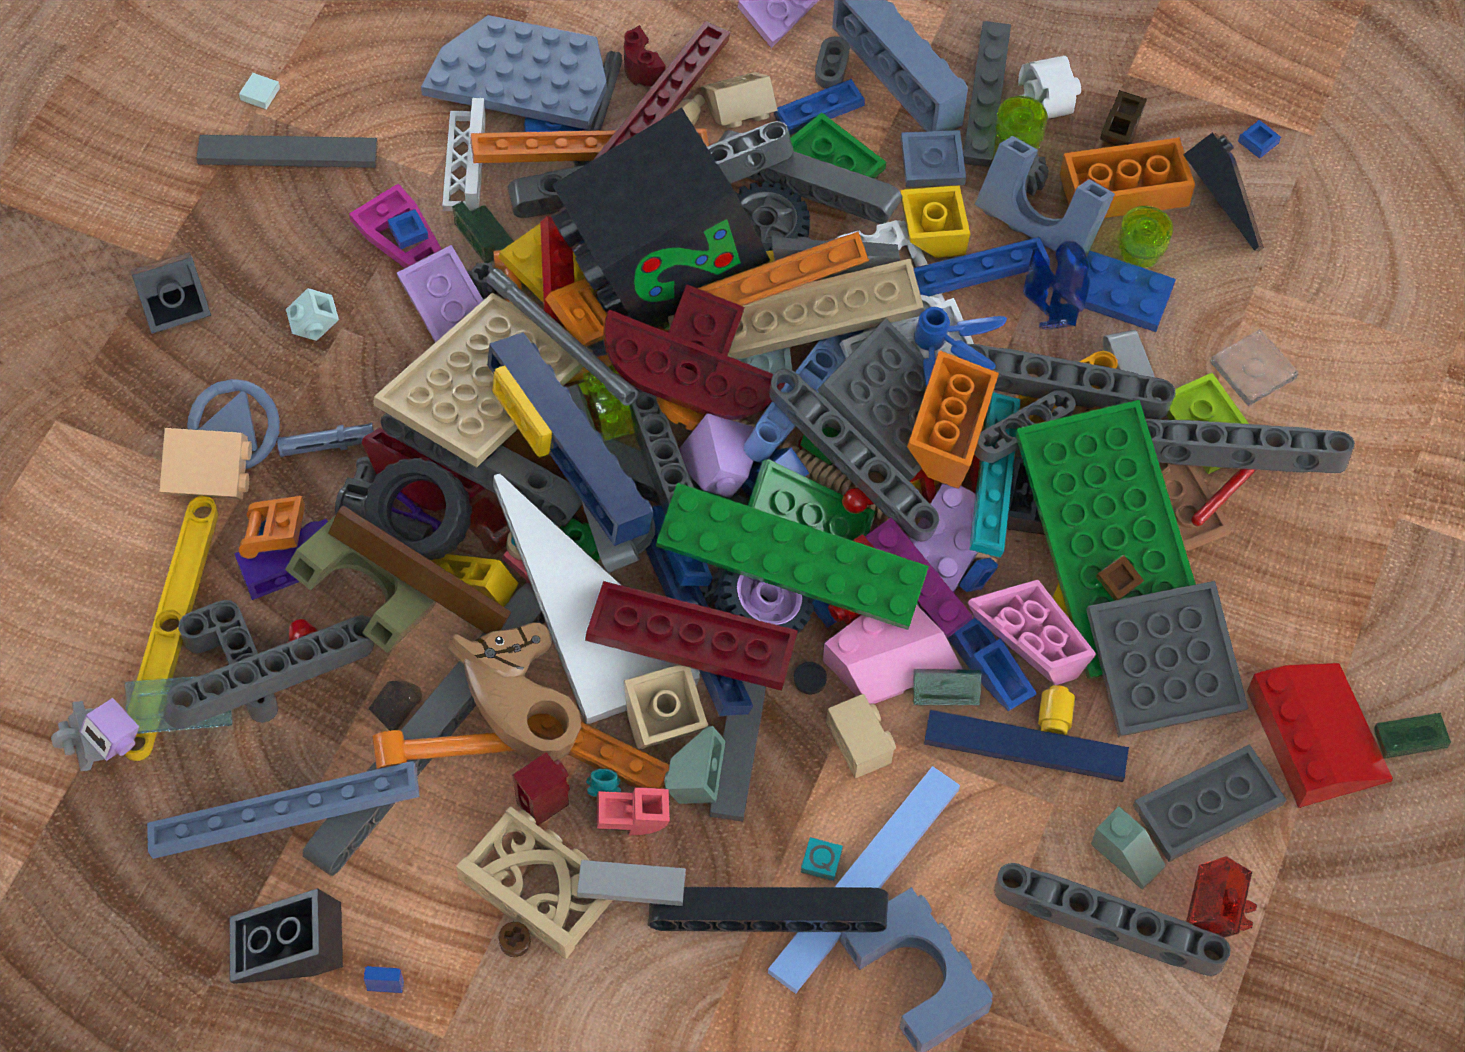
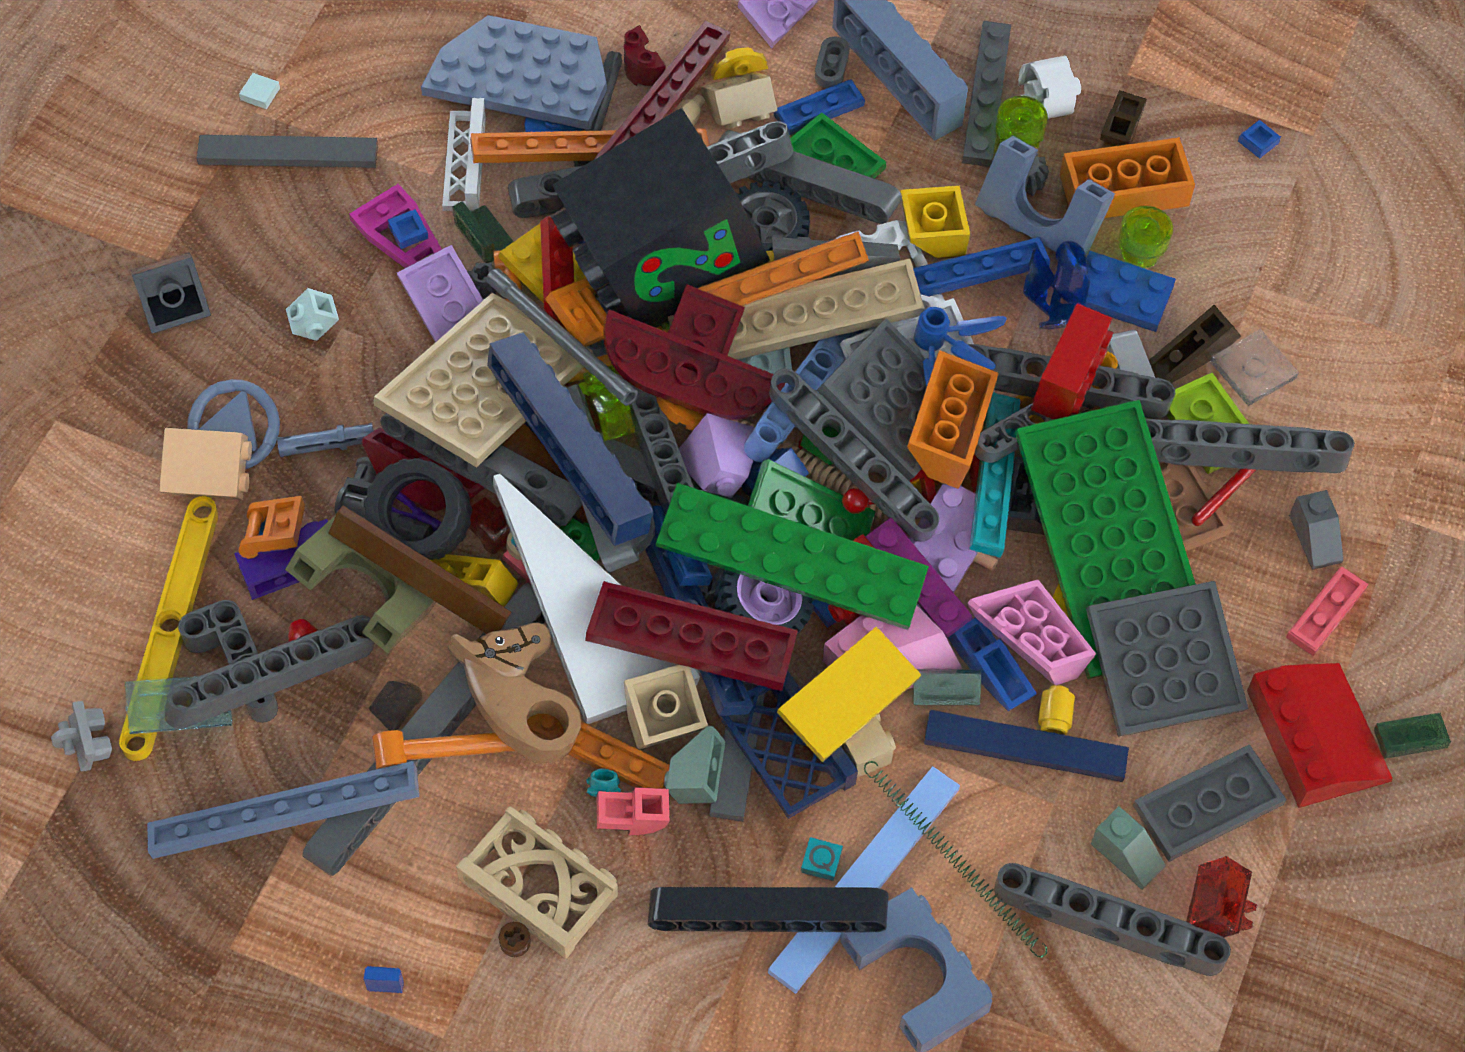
lavender brick [80,698,139,761] -> none
black slope [230,888,343,984] -> none
yellow tile [492,366,552,457] -> none
dark red brick [512,752,570,826] -> none
light grey tile [577,860,686,906] -> none
black piece [794,662,827,695] -> none
sand blue plate [901,130,966,187] -> none
blue tile [959,558,998,592] -> none
reddish brown plate [1096,555,1144,601] -> none
black wedge [1183,132,1264,251] -> none
none -> yellow plate [711,47,769,81]
none -> dark blue fence [716,671,858,819]
none -> yellow tile [777,626,922,762]
none -> clear green piece [864,761,1047,958]
none -> red brick [1031,303,1114,420]
none -> dark brown slope [1149,305,1242,384]
none -> coral tile [1286,566,1368,656]
none -> dark grey slope [1289,490,1343,570]

